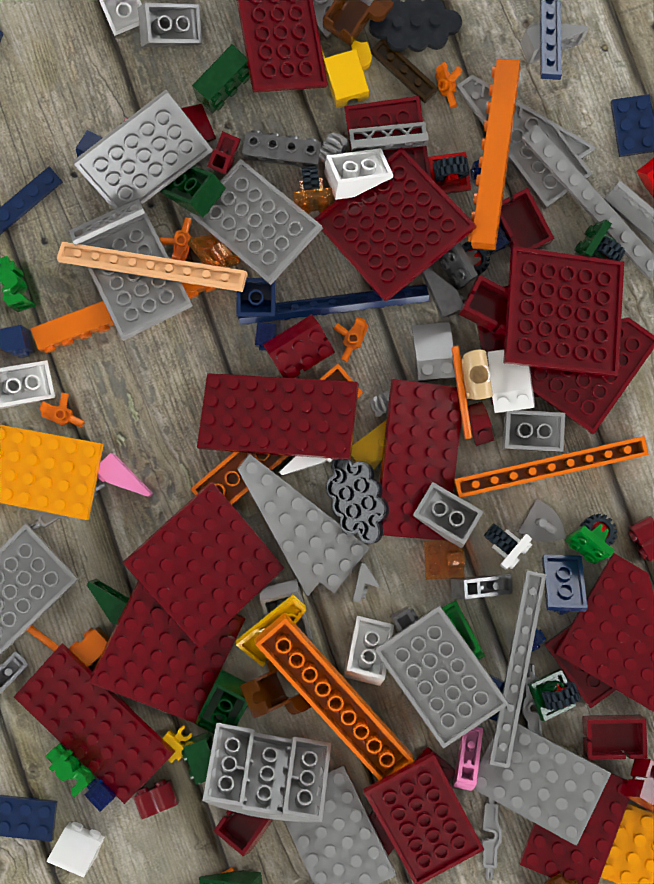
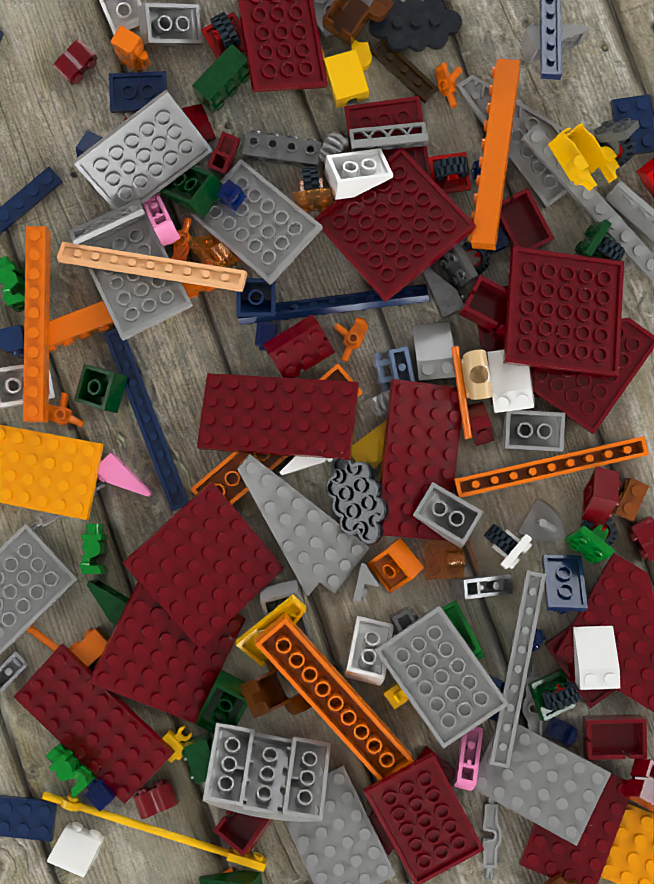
none -> orange brick [23,226,51,423]
none -> yellow bar [42,791,267,872]
none -> dark red brick [53,38,98,85]
none -> dark green brick [74,364,128,413]
none -> green hips [79,524,108,574]
none -> dark blue plate [104,328,189,511]
none -> dark blue plate [109,71,167,113]
none -> orange piece [110,25,151,72]
none -> bright pink slope [143,193,180,247]
none -> plate [201,12,245,59]
none -> clear blue brick [217,179,247,212]
none -> orange slope [366,538,424,594]
none -> sand blue brick [373,346,415,392]
none -> yellow brick [383,681,409,710]
none -> clear blue bracket [545,717,578,747]
none -> yellow piece [548,123,620,191]
none -> white slope [573,625,620,690]
none -> dark red brick [581,466,621,525]
none -> dark grey plate [591,118,639,167]
none -> dark orange brick [613,478,649,521]

